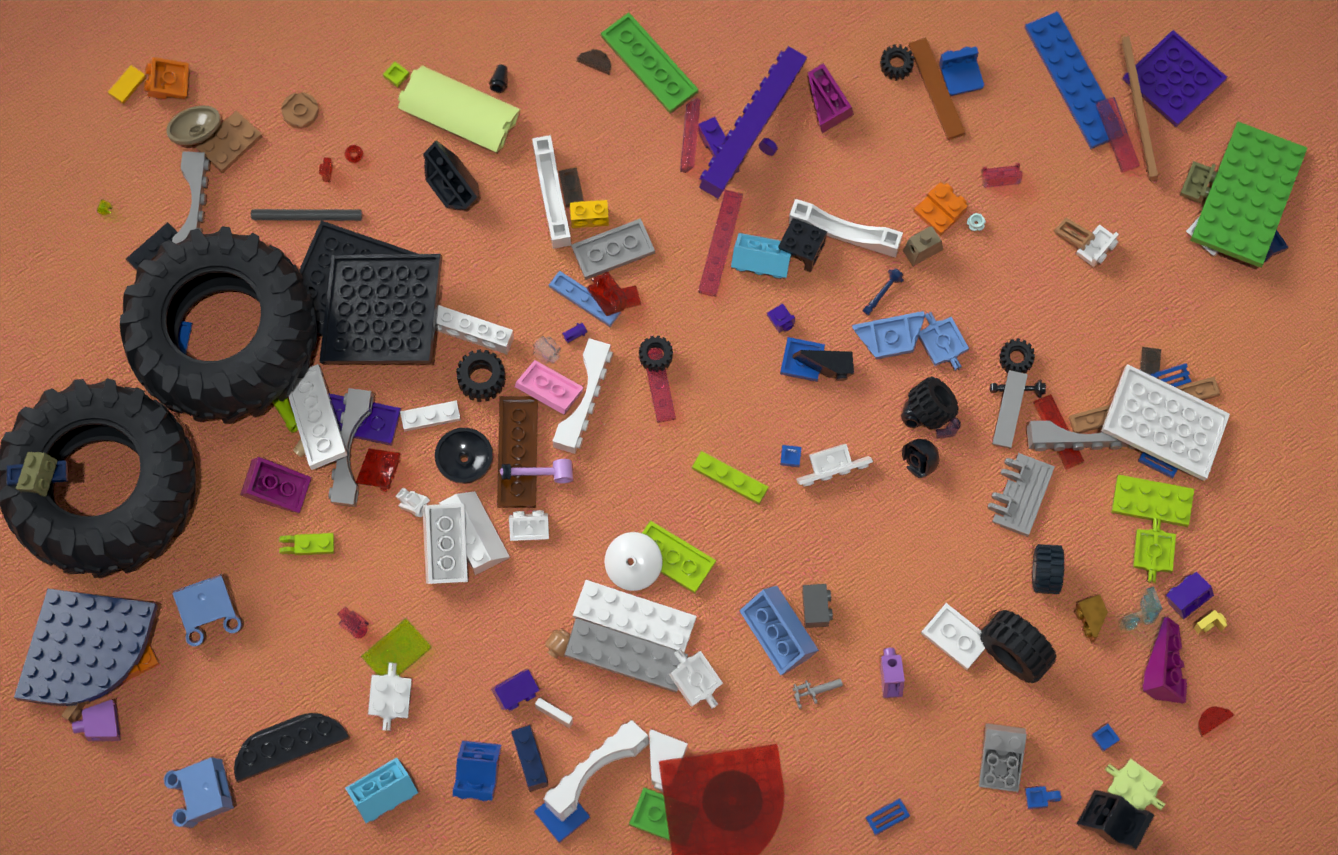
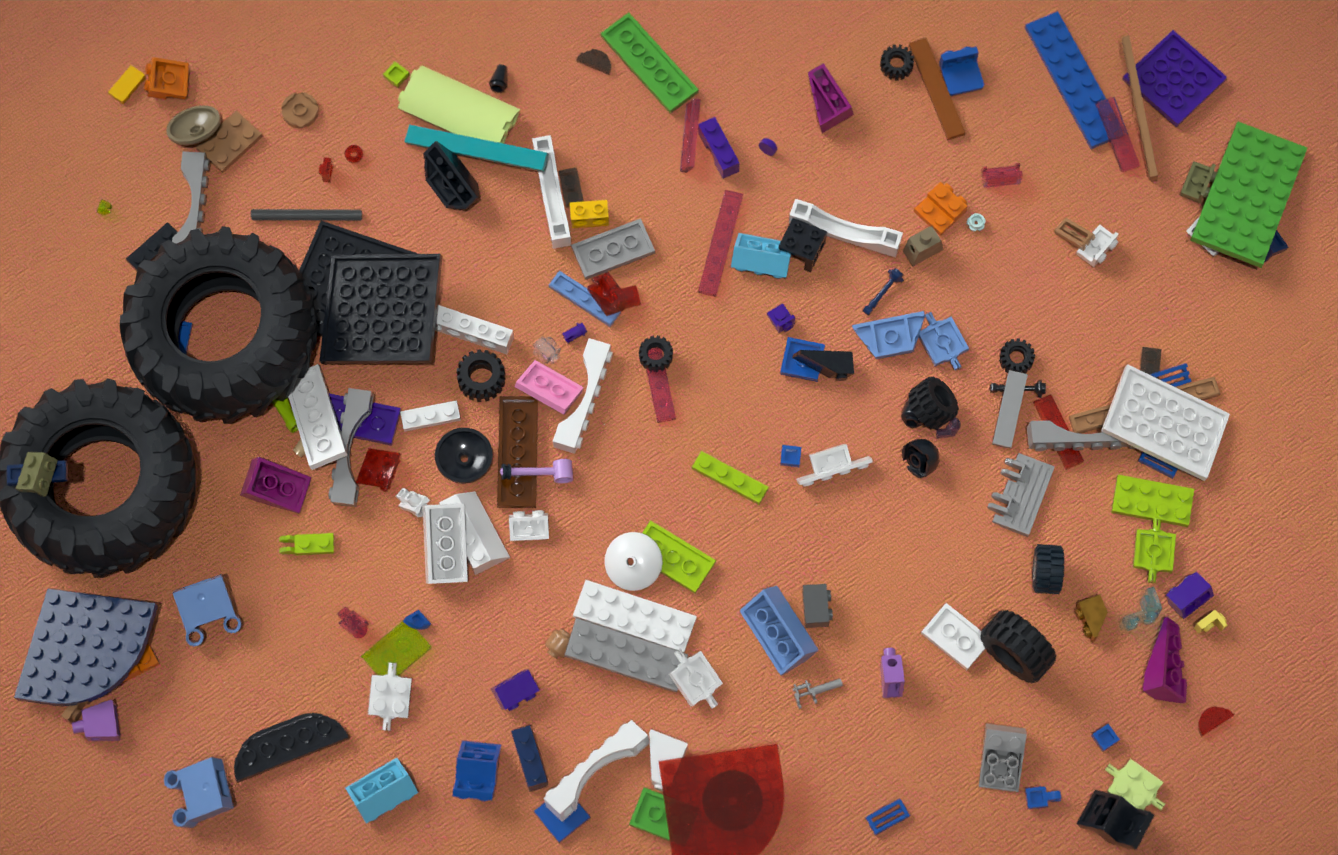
white tile [535,698,573,728] -> none
dark purple brick [699,46,807,199] -> none
none -> blue tile [403,610,431,630]
none -> teal tile [404,125,549,172]

